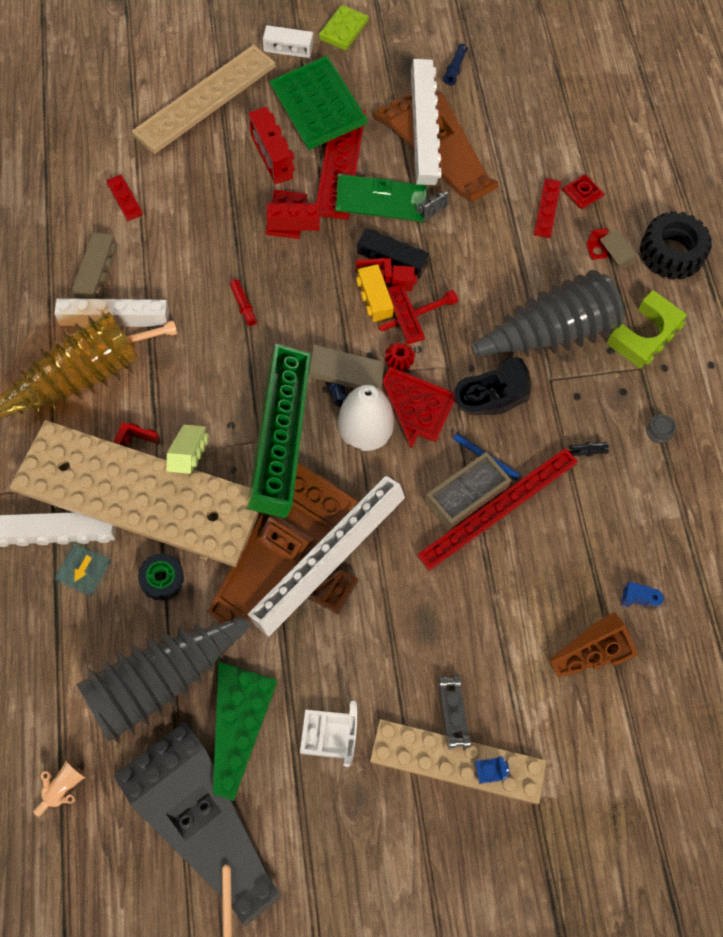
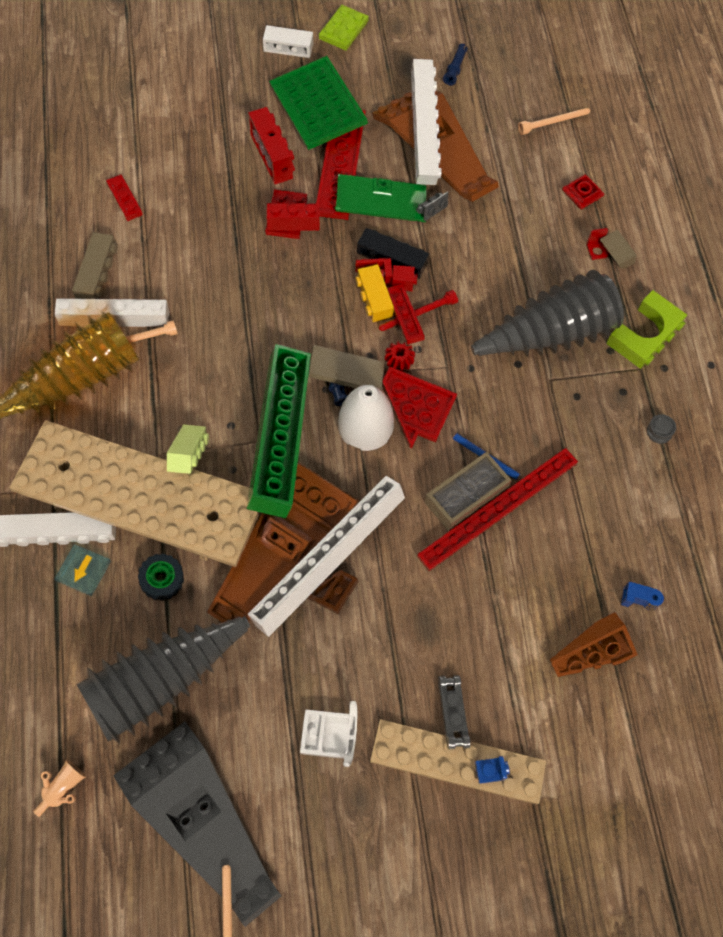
red bracket [113,422,160,447] -> none
tan plate [132,45,276,154] -> none
green wing [213,662,278,801] -> none
red axle [229,279,258,327] -> none
black piece [454,357,531,416] -> none
red plate [534,178,561,239] -> none
black pin [569,442,609,457] -> none
black tyre [640,211,712,280] -> none
none -> light nougat piece [518,108,590,135]

